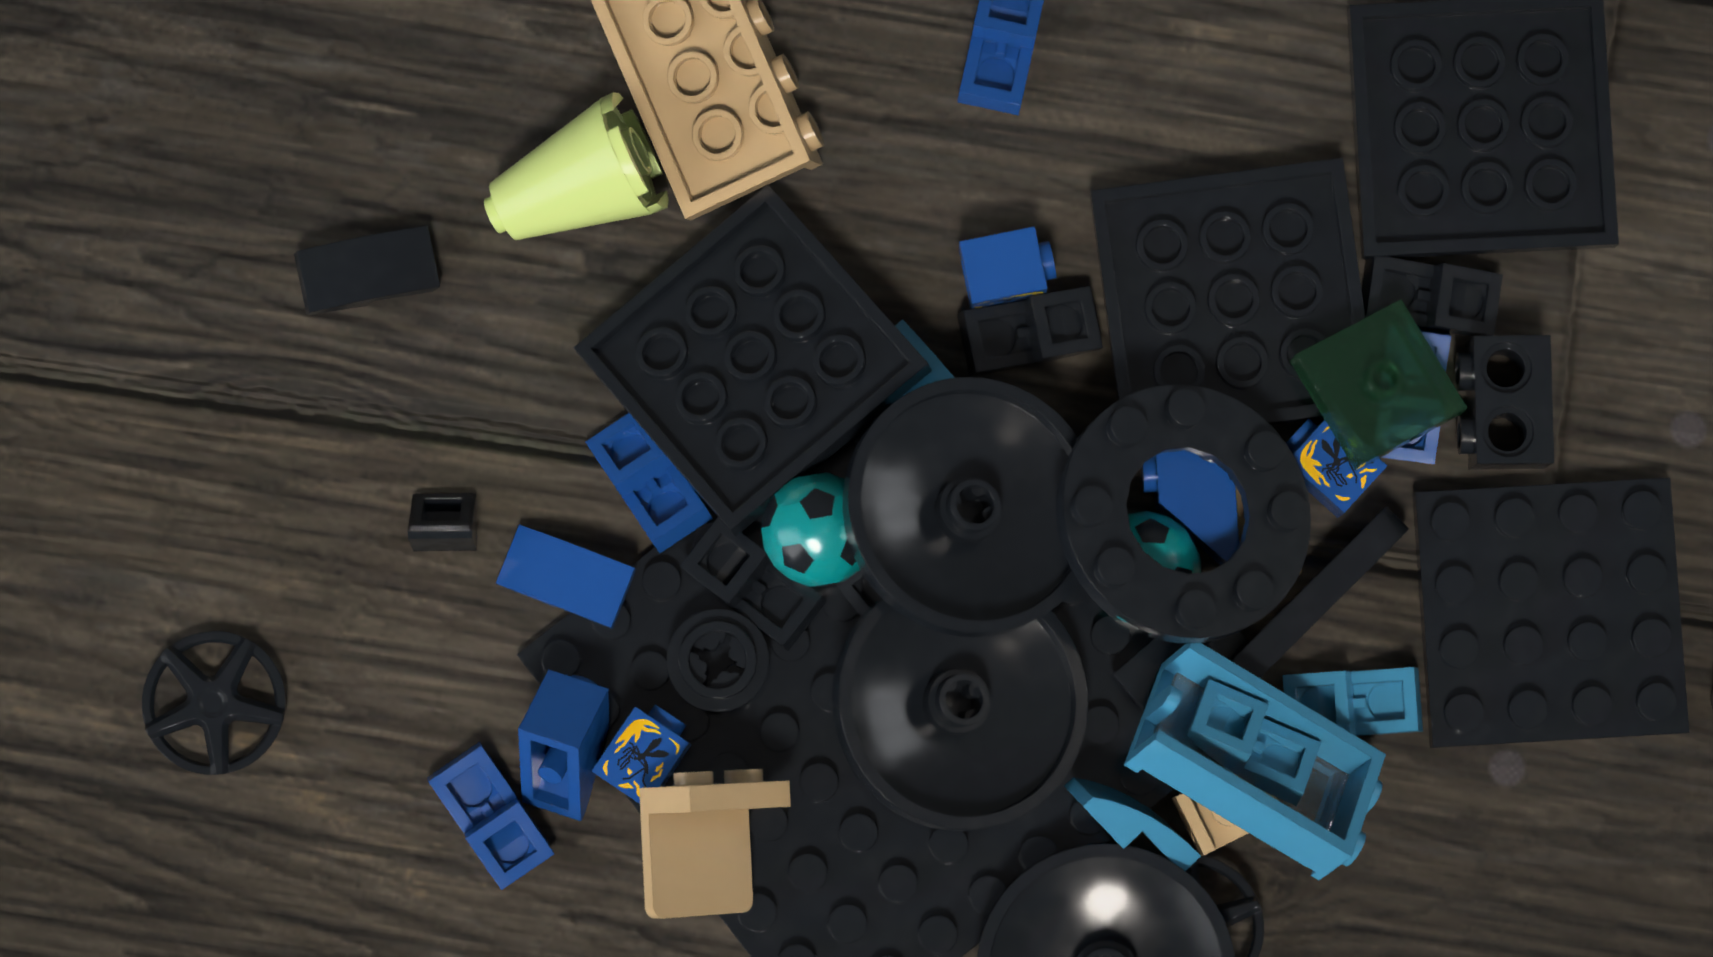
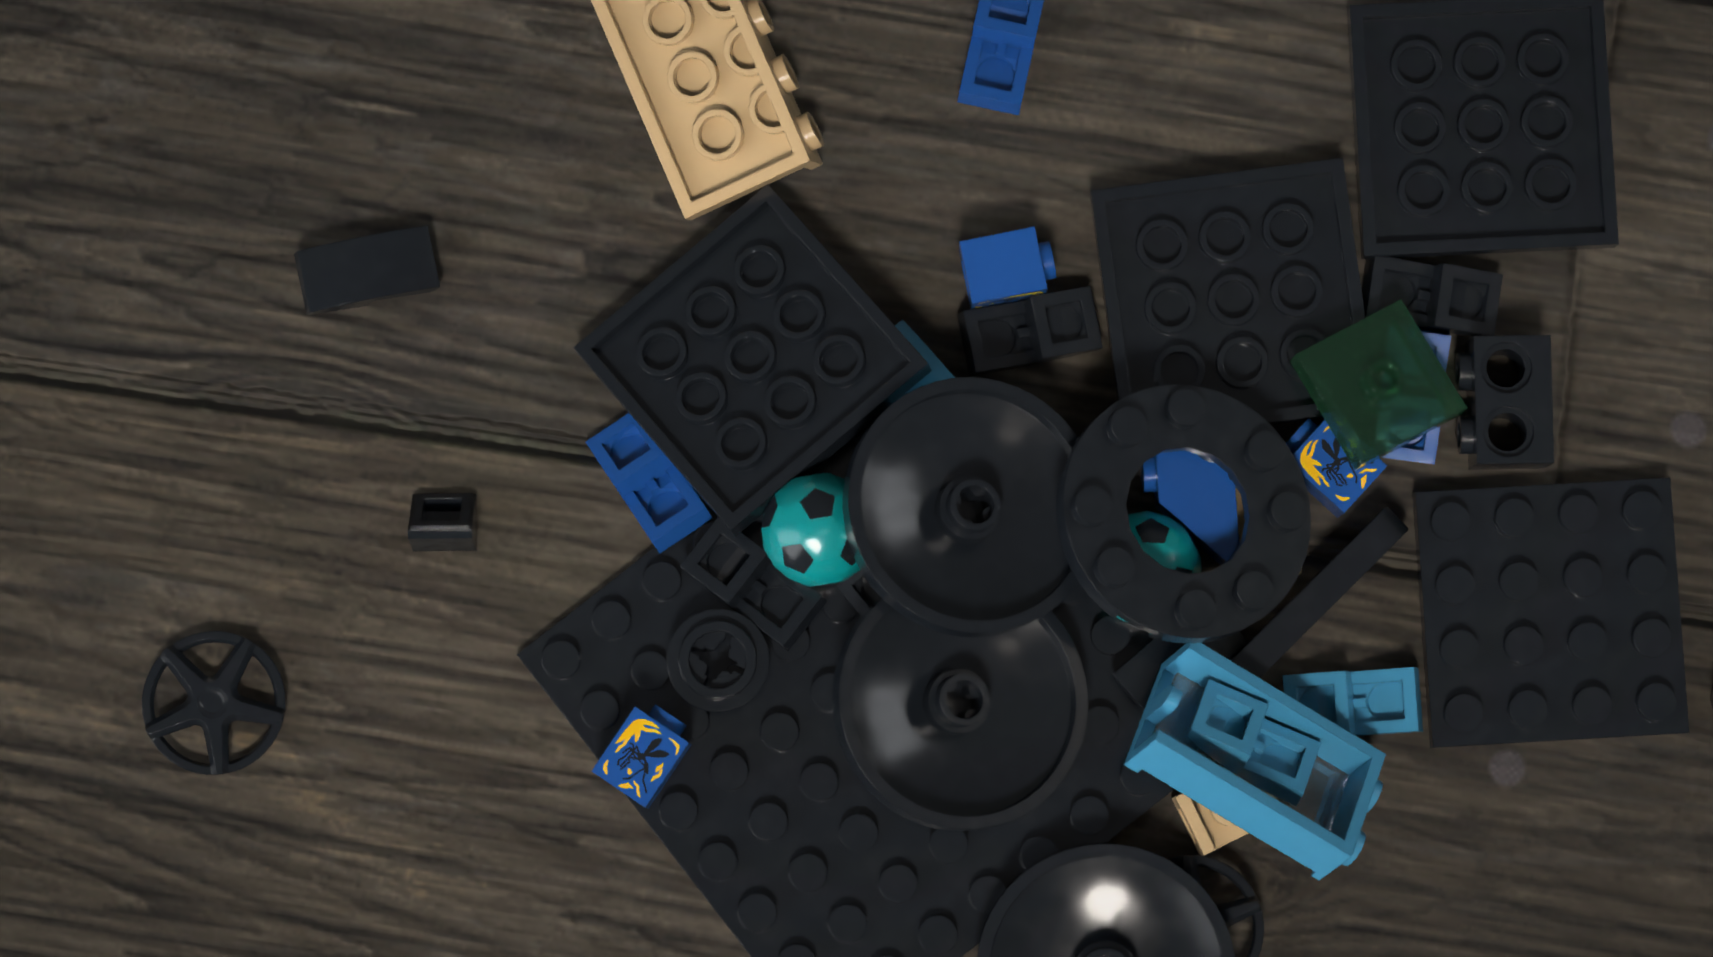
blue slope [427,742,555,890] -> none
yellowish green cone [484,92,669,240] -> none
blue slope [495,525,636,629] -> none
blue slope [518,670,609,821] -> none
tan bracket [639,769,791,919] -> none
dark azure slope [1064,777,1201,871] -> none

